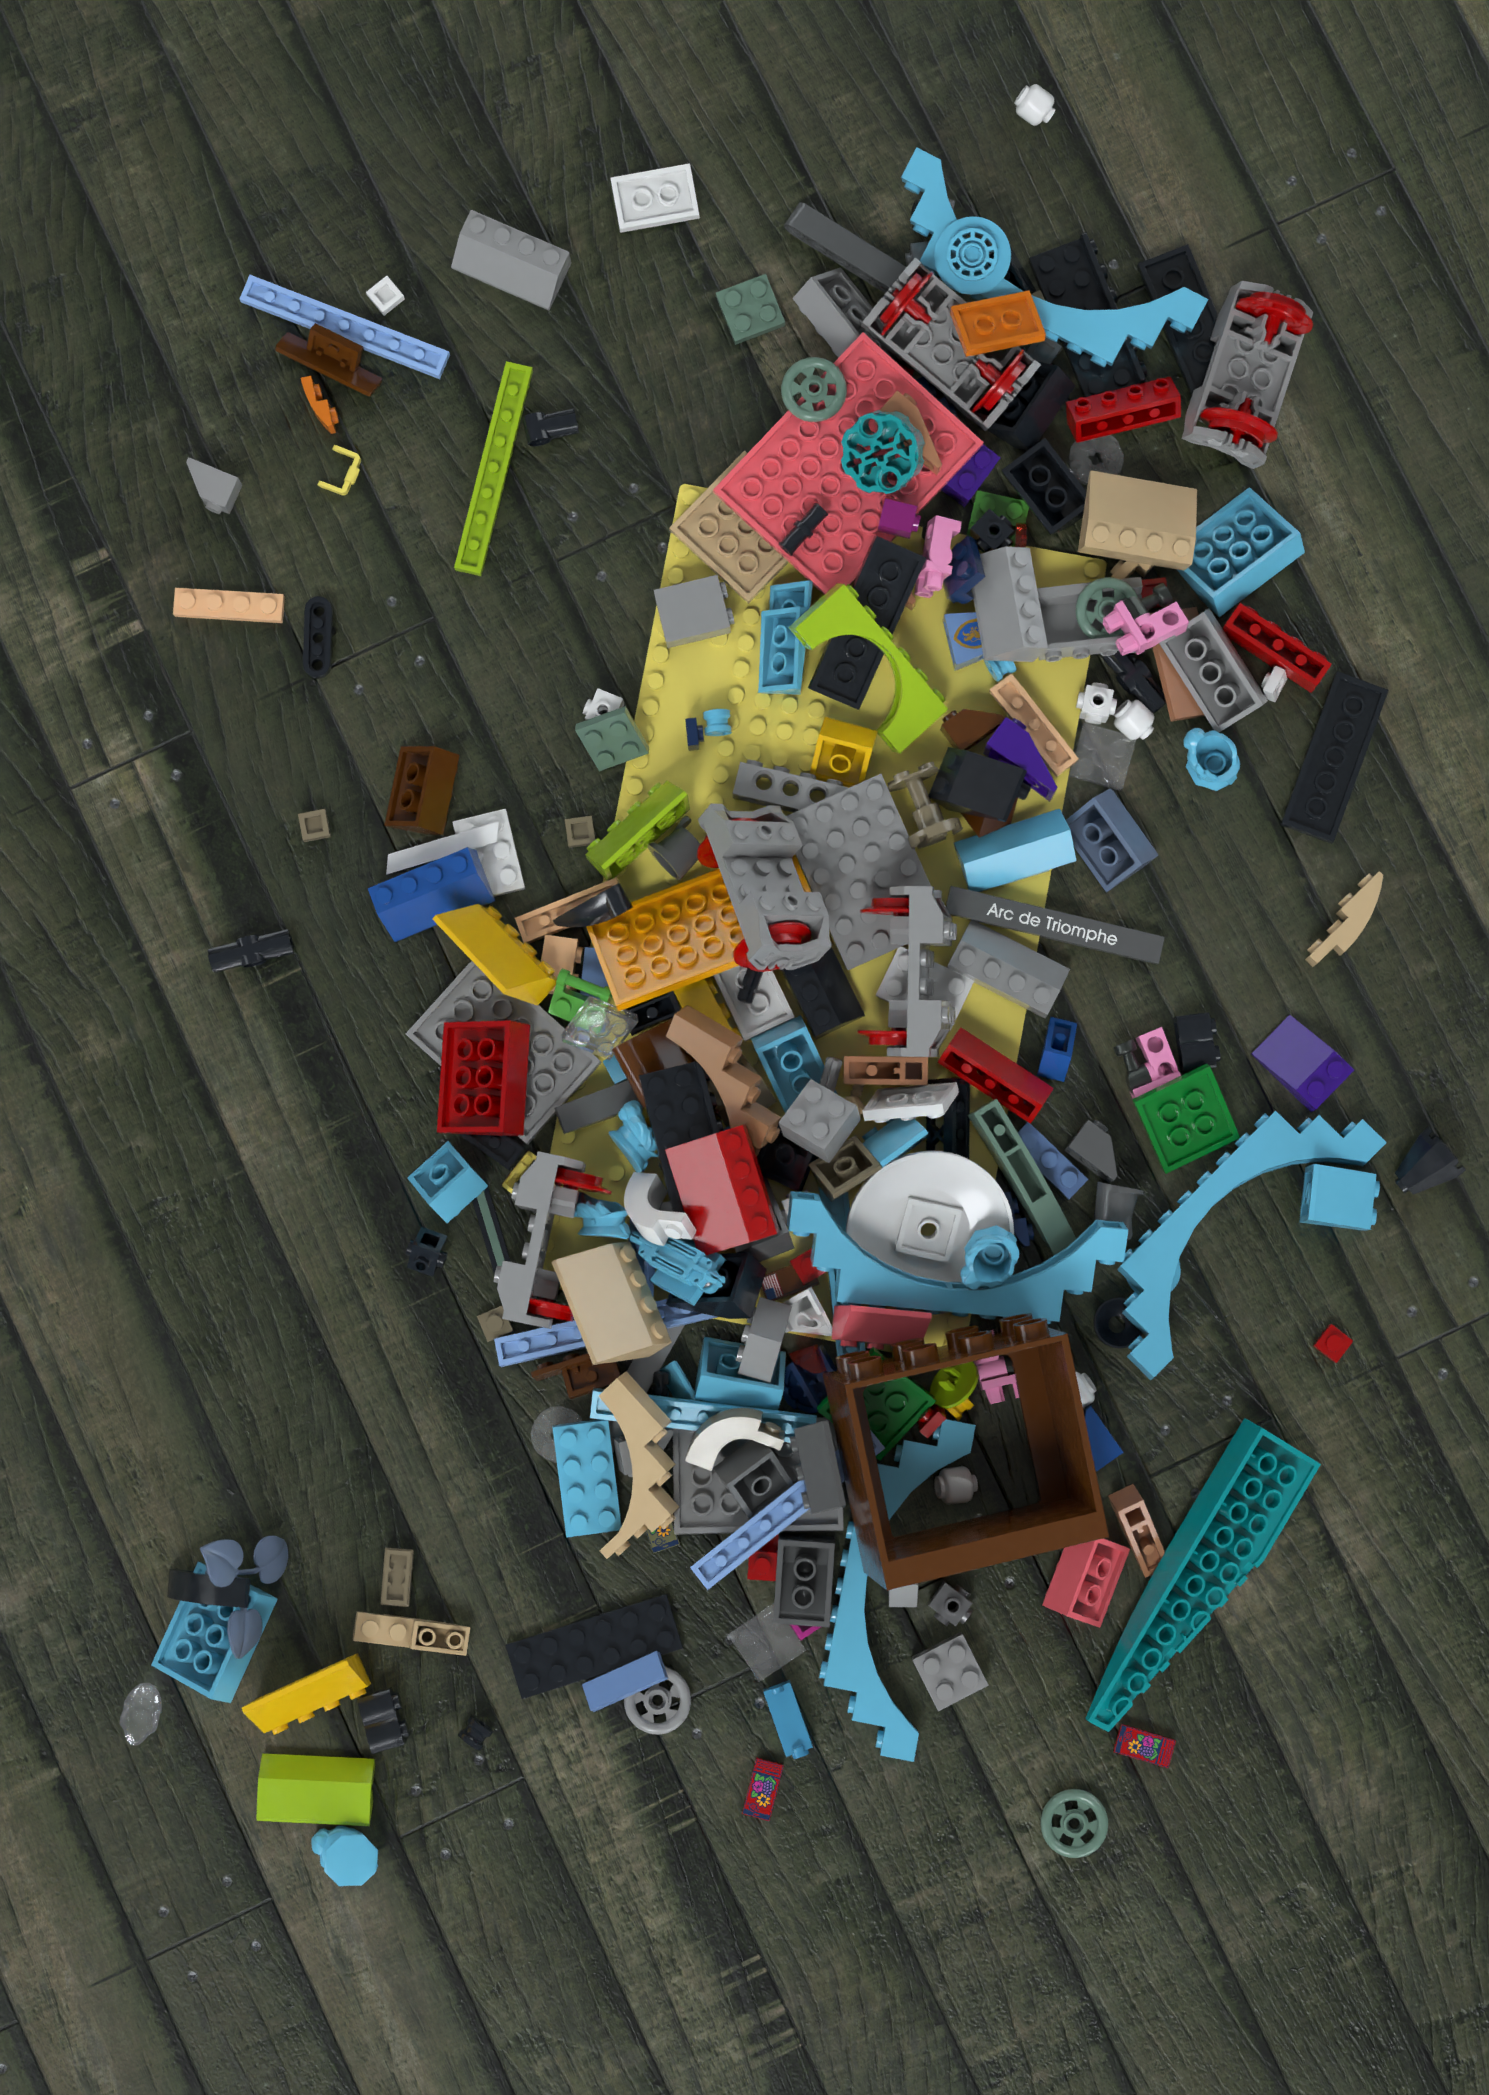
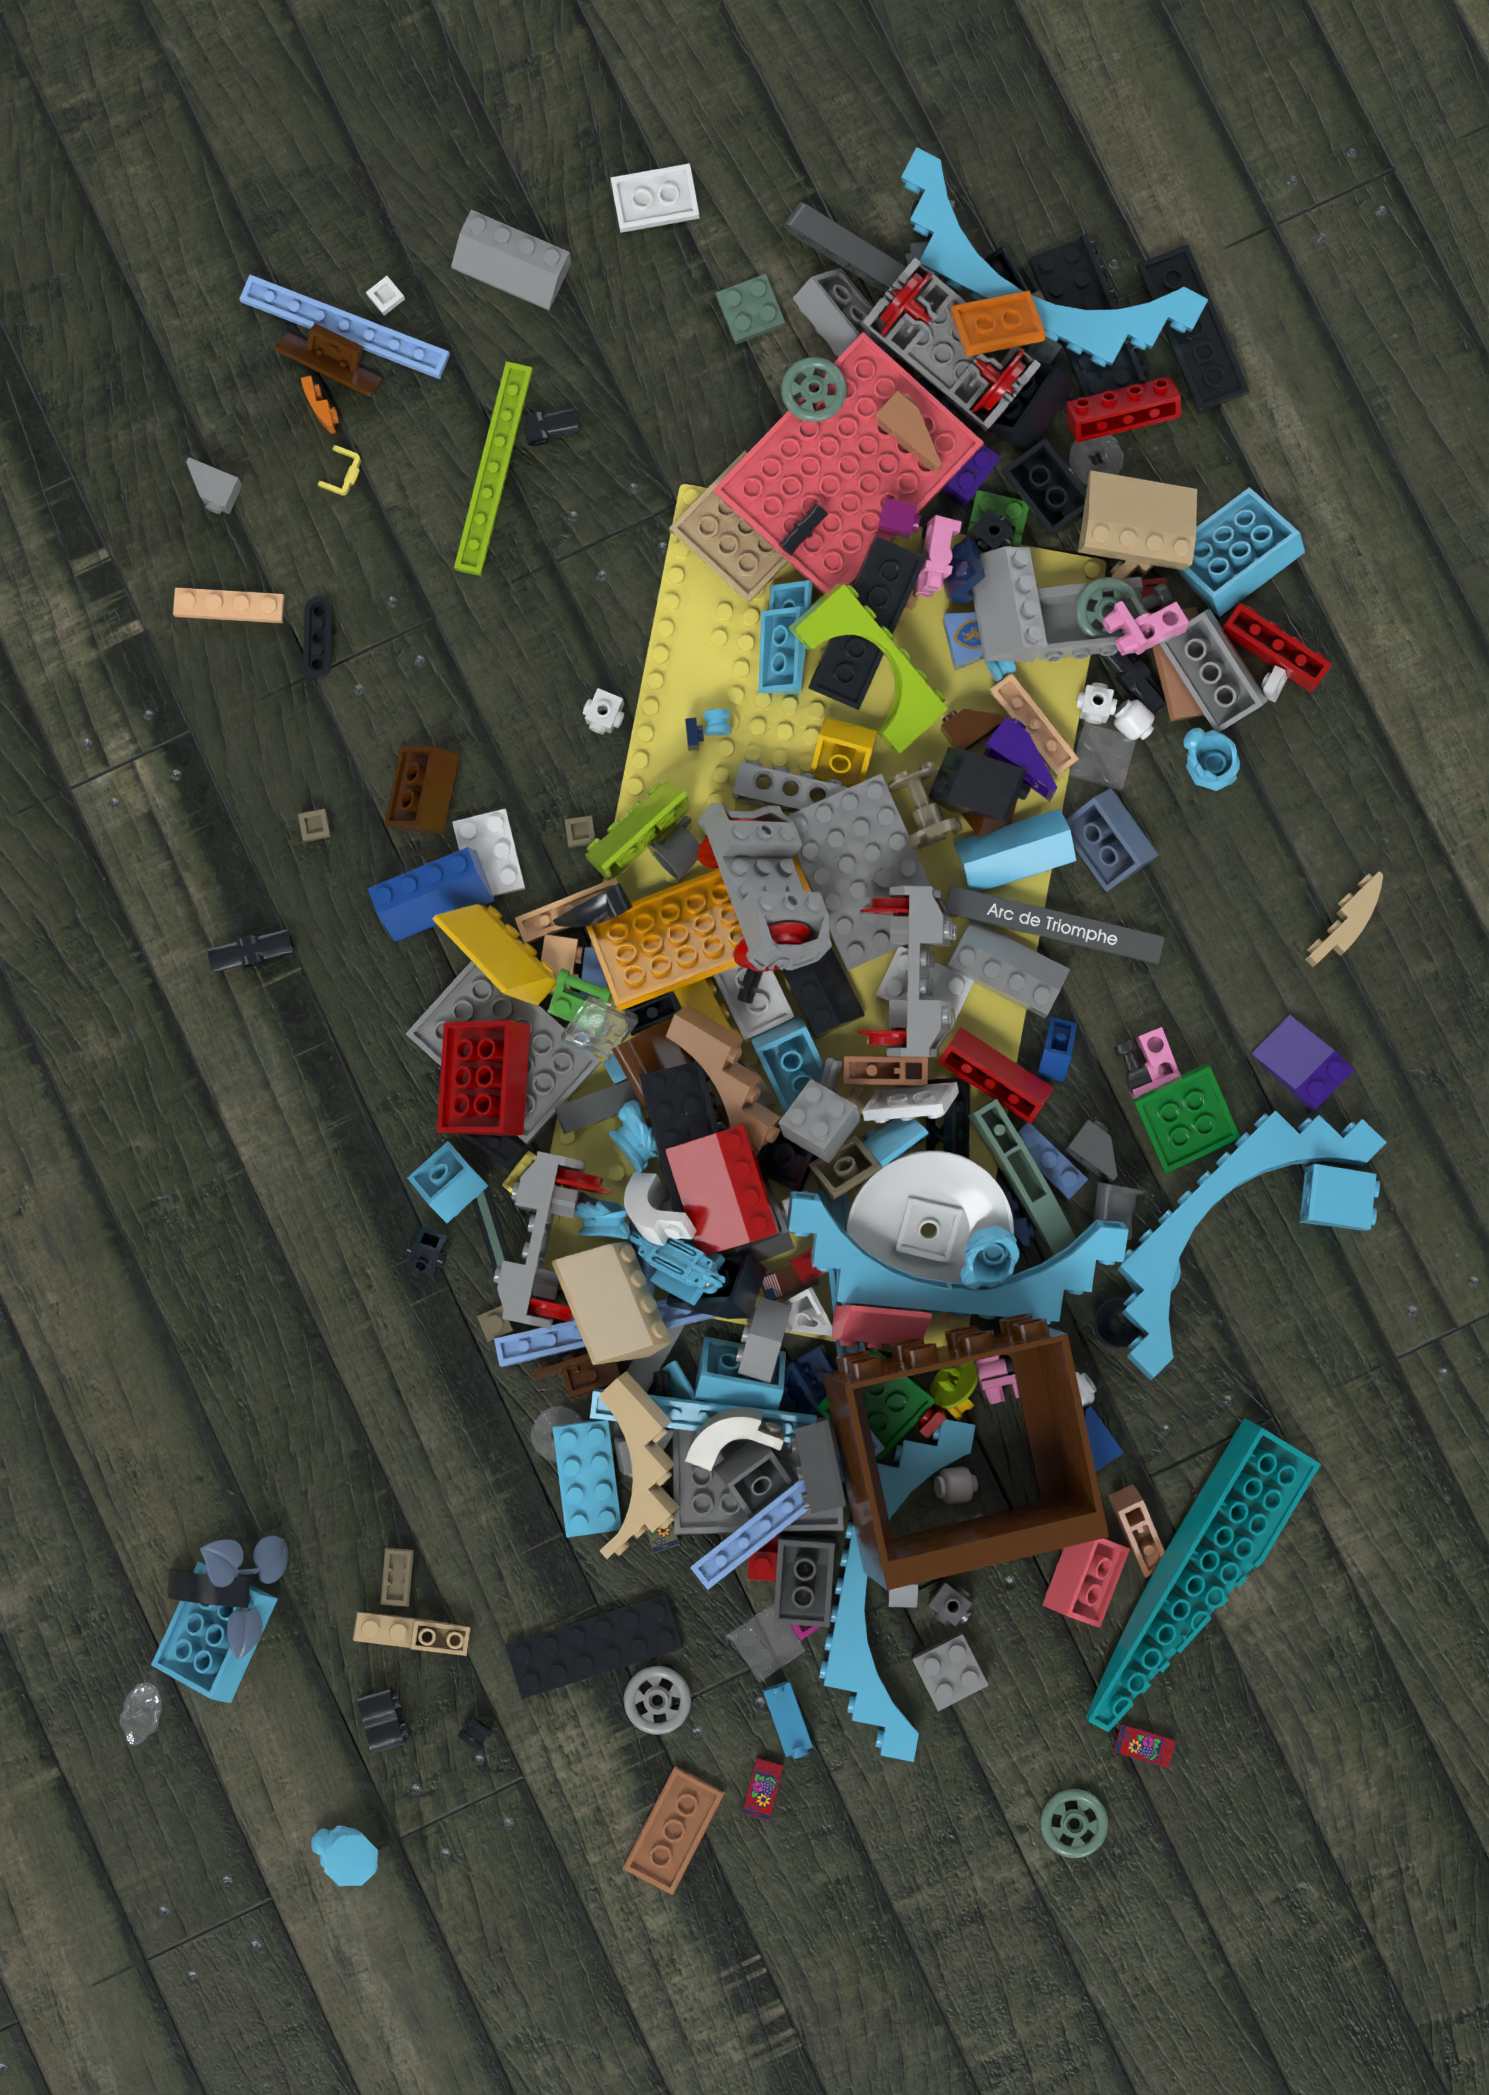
yellow slope [242,1653,371,1735] -> none
lime slope [256,1753,375,1826] -> none
white sticker [386,821,499,875] -> none
sand green plate [575,706,649,771] -> none
medium blue tile [582,1651,669,1712] -> none
light grey brick [654,575,735,648] -> none
clear red tile [789,1344,826,1373] -> none
teal connector [841,410,925,494] -> none
medium azure wheel [934,216,1011,295] -> none
white head [1014,84,1055,126] -> none
clear red tile [1014,522,1027,548] -> none
black brick [1173,1012,1220,1072] -> none
light grey piece [1182,281,1313,469] -> none
black plate [1280,671,1389,844] -> none
red plate [1313,1324,1353,1363] -> none
black cone [1395,1126,1466,1195] -> none
none -> nougat tile [623,1766,725,1895]

